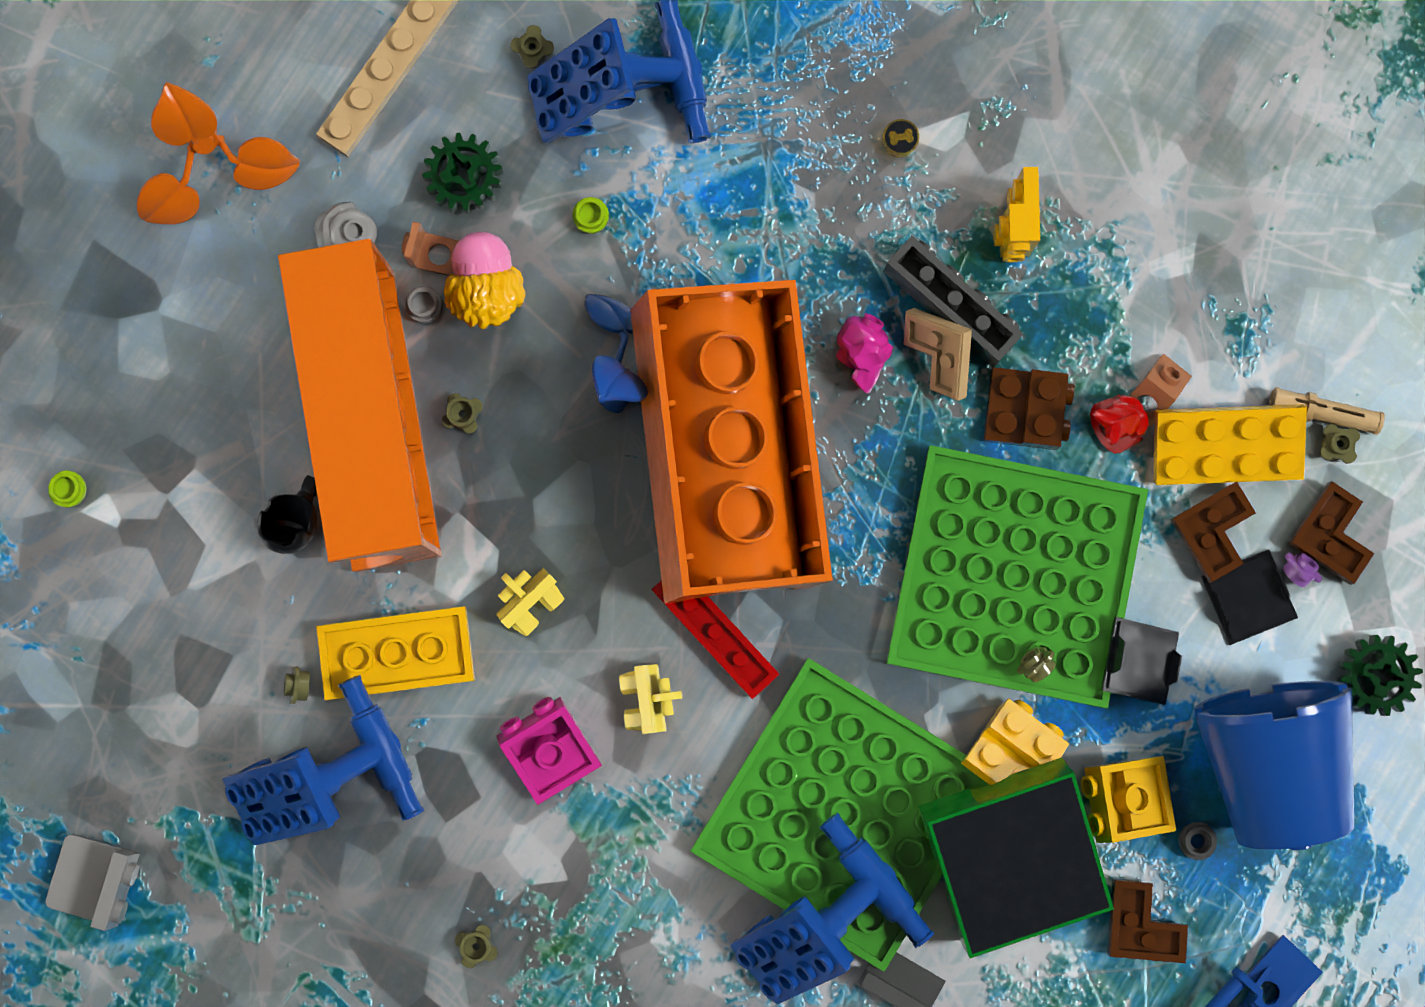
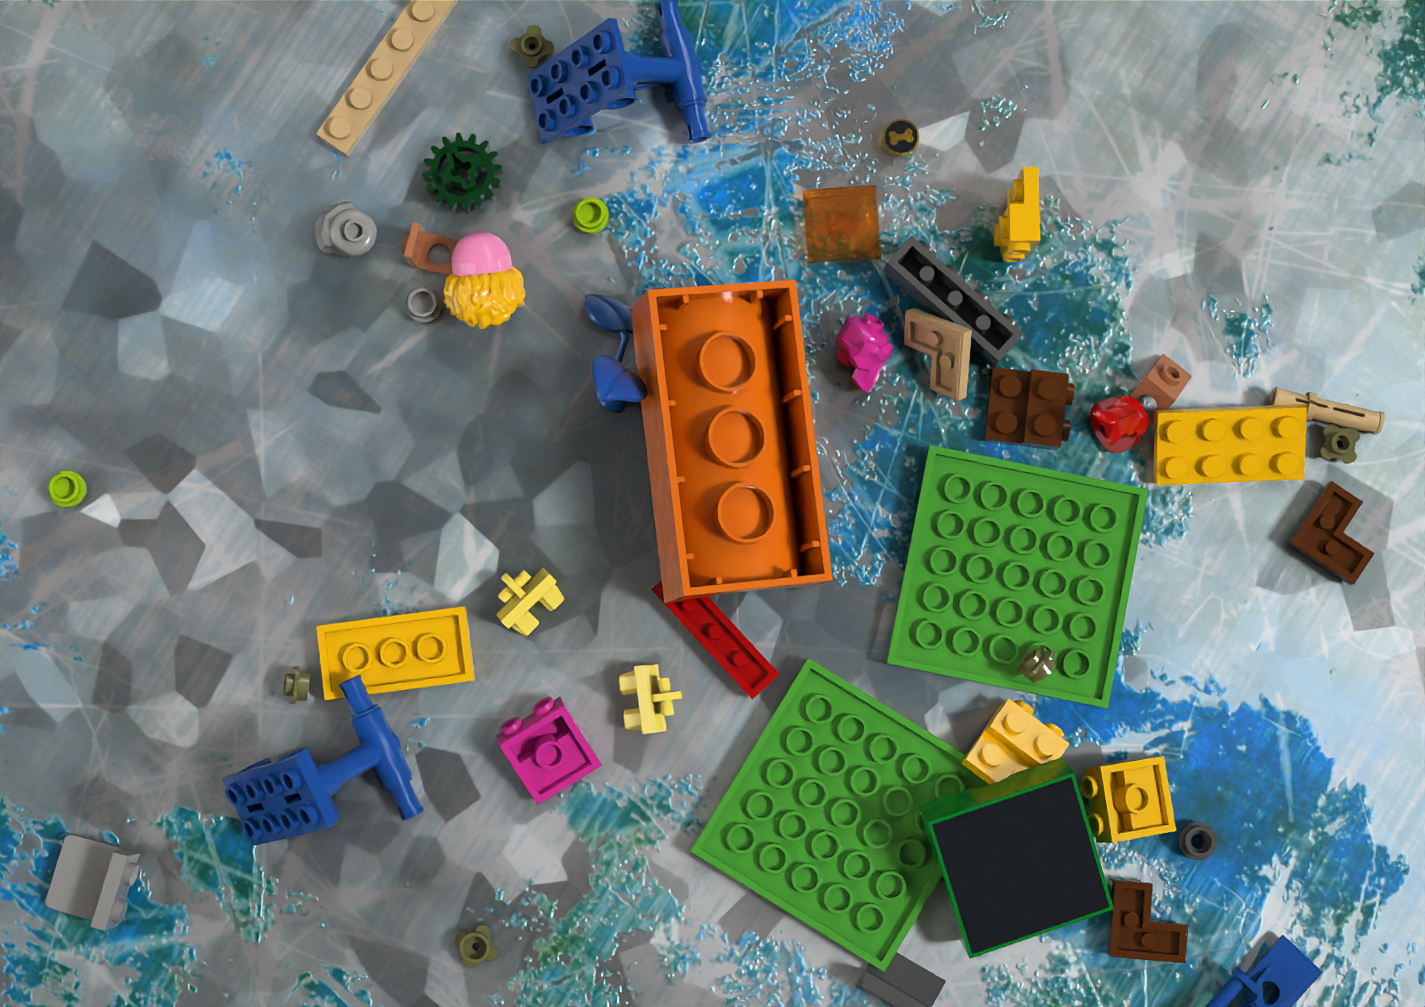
orange plant [137,82,300,224] -> none
black hair [257,475,317,554] -> none
orange piece [278,239,442,572] -> none
olive plate [442,393,483,434] -> none
blue plate [730,812,934,1004] -> none
black piece [1101,617,1182,705] -> none
reddish brown plate [1170,481,1256,583] -> none
blue cone [1194,681,1354,850] -> none
black piece [1201,549,1298,645] -> none
medium lavender plate [1283,553,1322,588] -> none
dark green gear [1337,635,1423,716] -> none
none -> clear orange plate [802,185,881,264]

